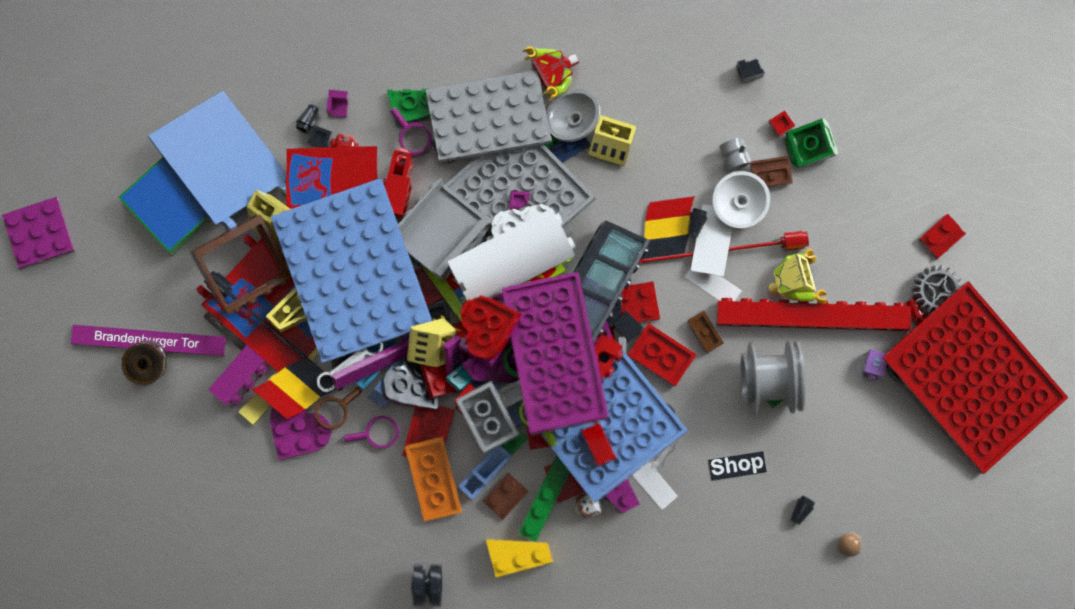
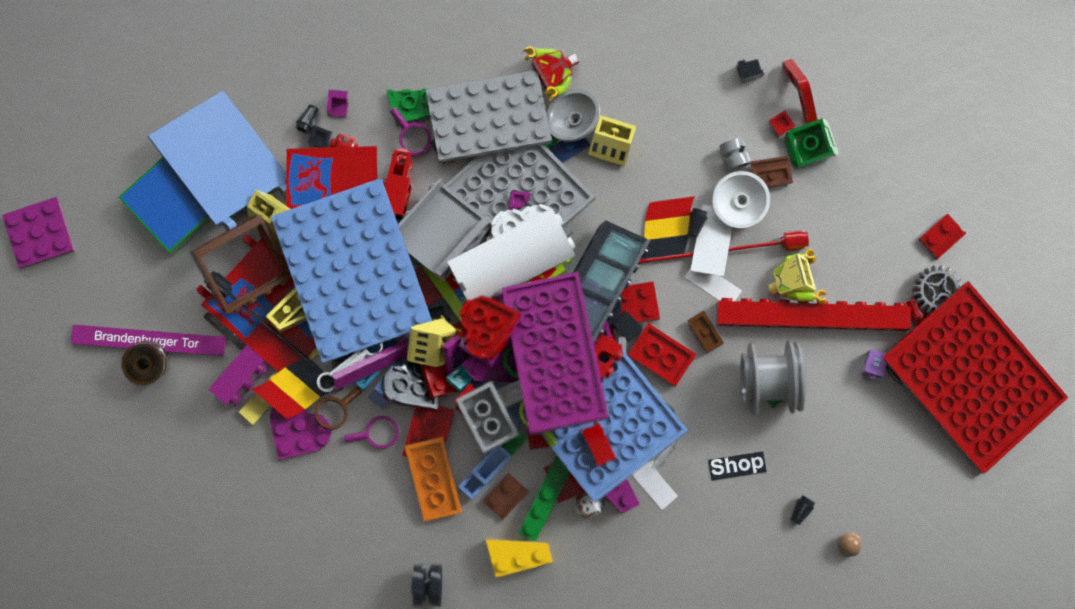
none -> red beam [782,58,818,124]

